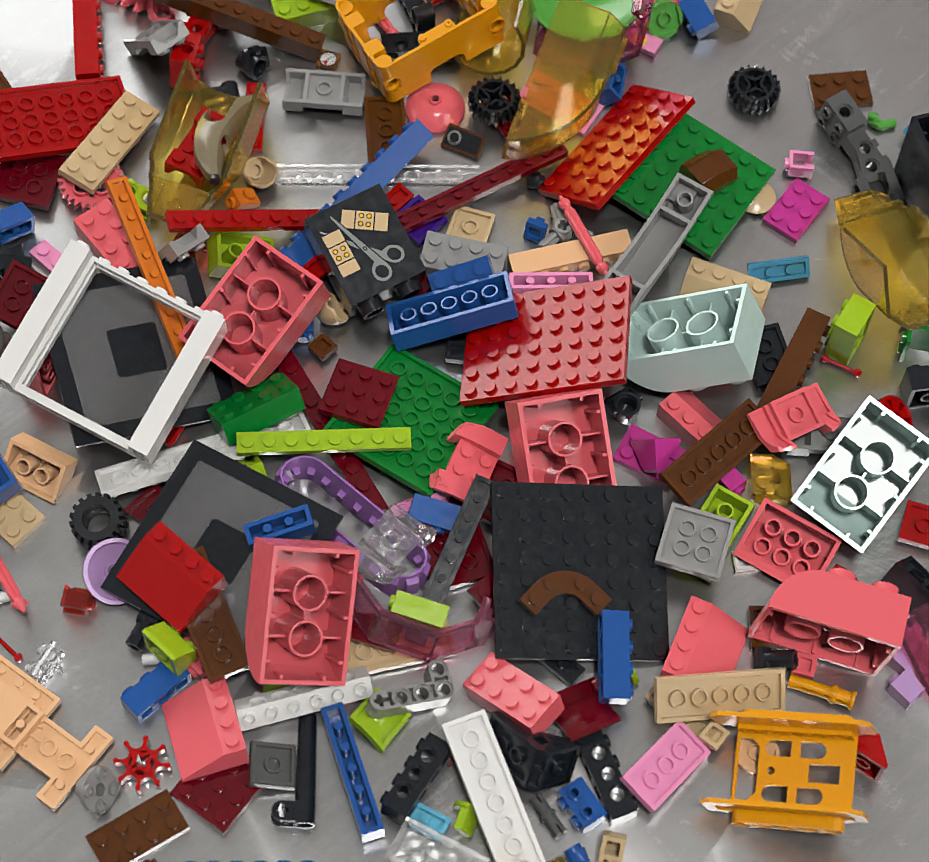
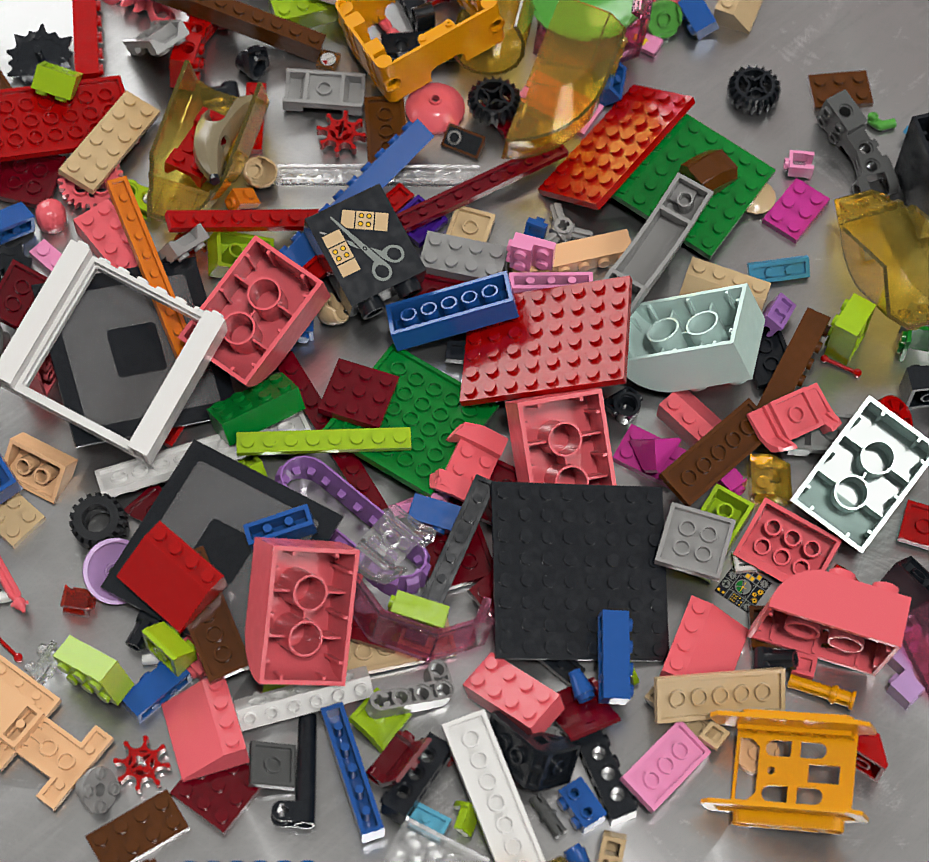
reddish brown plate [308,333,338,362] -> none
blue brick [427,255,495,292] -> none
reddish brown plate [518,571,612,617] -> none
black plate [526,171,546,189] -> none
coral wheel [558,195,609,276] -> none
none -> black piece [6,23,73,84]
none -> lime slope [31,61,83,102]
none -> coral hair [35,198,67,235]
none -> lime brick [53,635,135,706]
none -> red gear [316,110,366,158]
none -> dark red door [366,730,432,788]
none -> bright pink plate [506,232,556,272]
none -> blue cone [568,668,595,704]
none -> sticker [714,565,772,613]
none -> medium lavender hinge [762,292,797,337]

